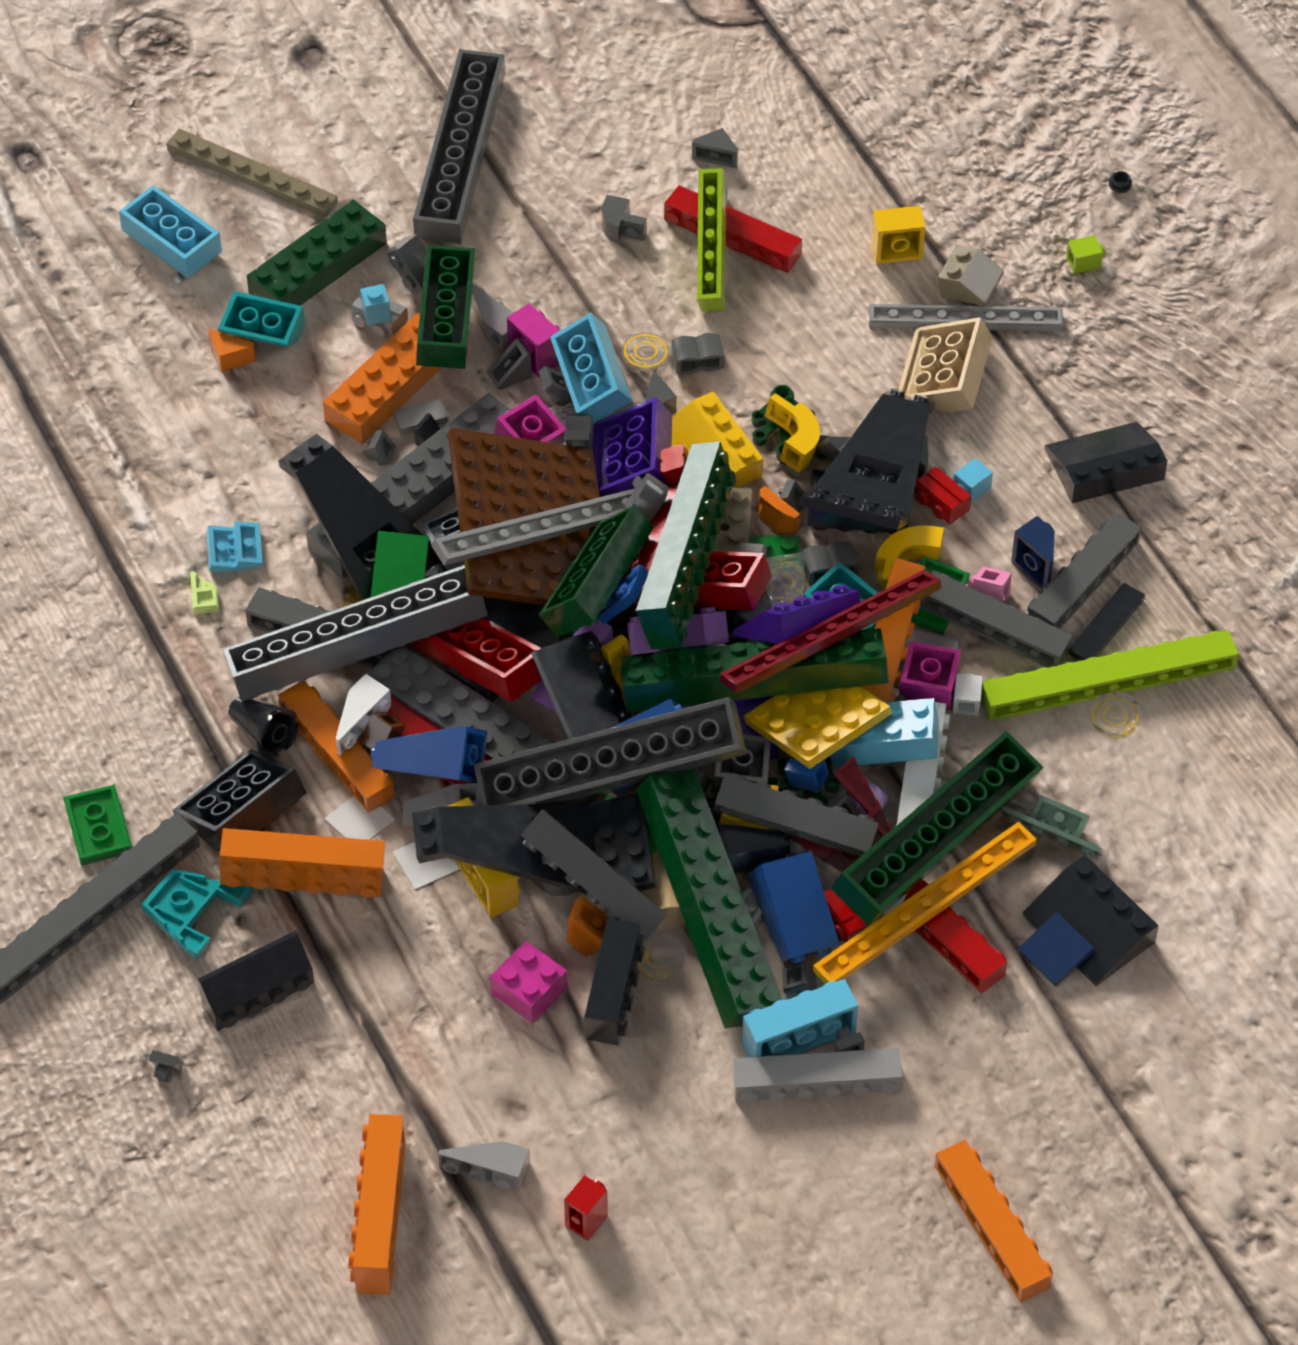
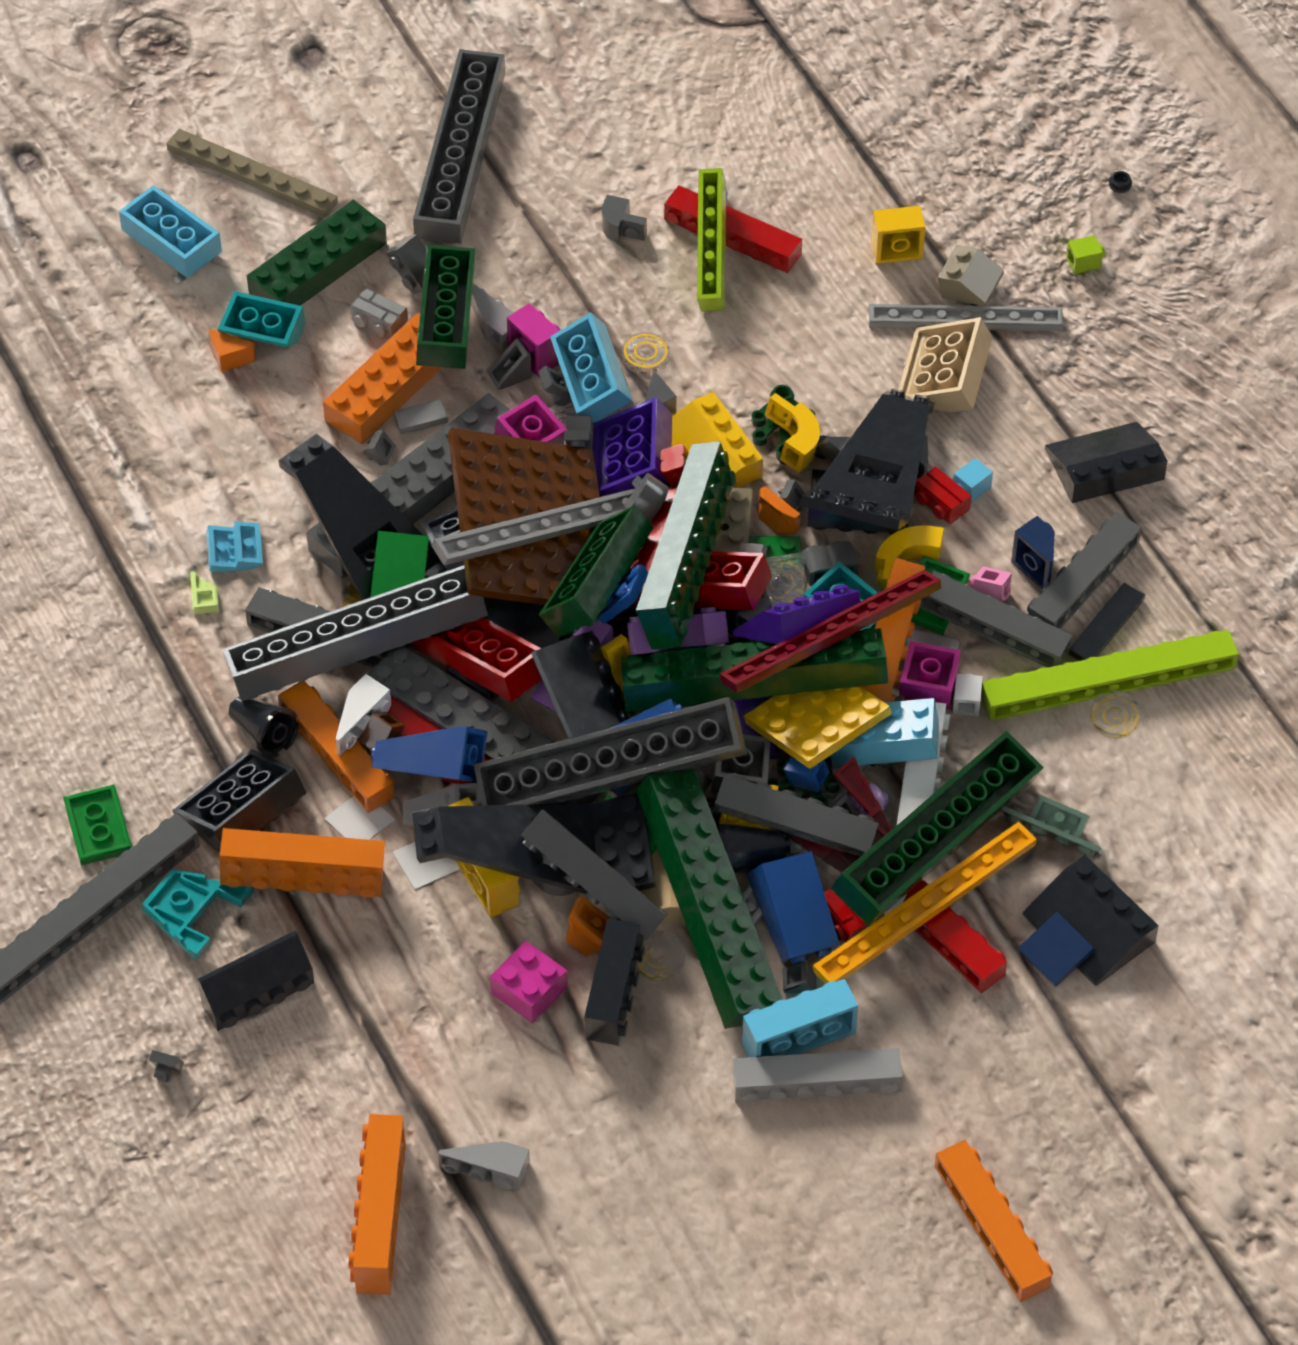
medium azure brick [360,284,391,326] -> none
black slope [414,413,440,446] -> none
red brick [564,1175,608,1241] -> none
dark grey brick [671,333,725,374] -> none
dark grey slope [692,128,738,169] -> none
dark grey tile [834,1026,865,1052] -> none

